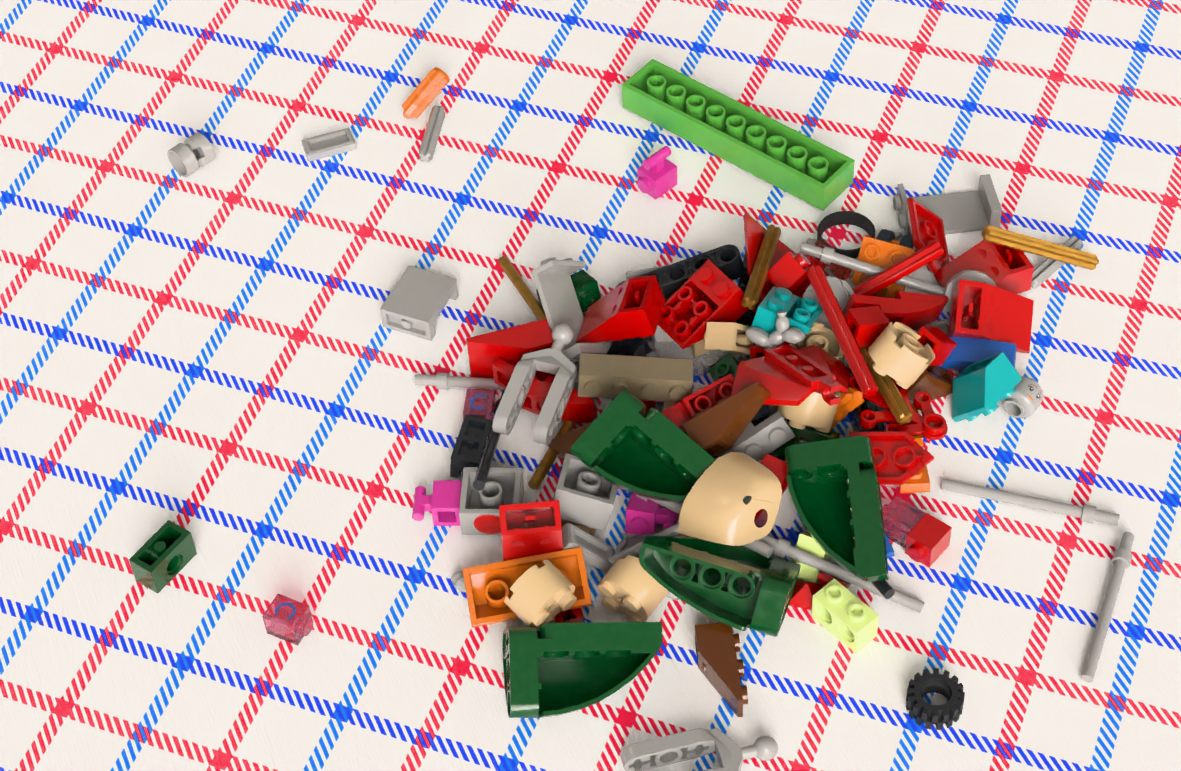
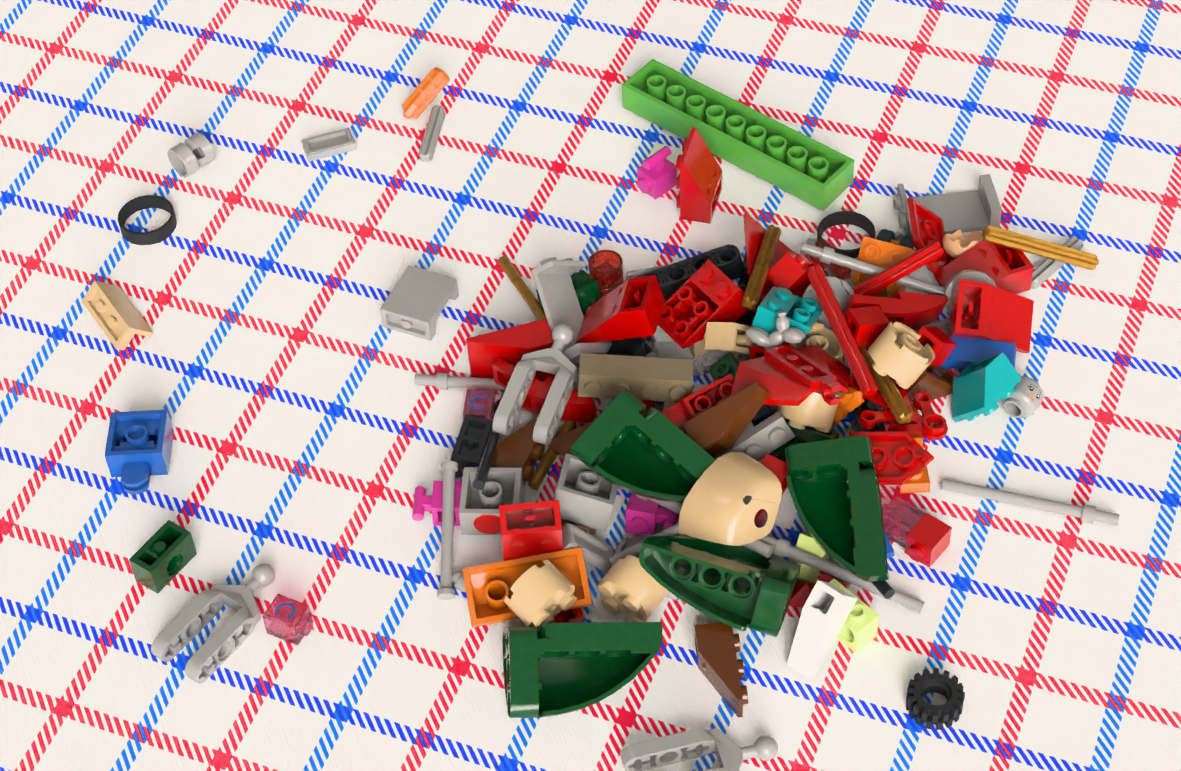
light grey bar [1081,532,1135,683] -> none
none -> tan panel [82,281,153,350]
none -> blue brick [105,410,174,495]
none -> black tyre [118,195,177,245]
none -> light grey piece [151,563,275,684]
none -> light grey bar [437,461,458,600]
none -> reddish brown slope [491,417,545,486]
none -> clear red wheel [588,250,624,298]
none -> red slope [676,127,722,224]
none -> white slope [787,580,857,680]
none -> light nougat hair [942,229,983,259]

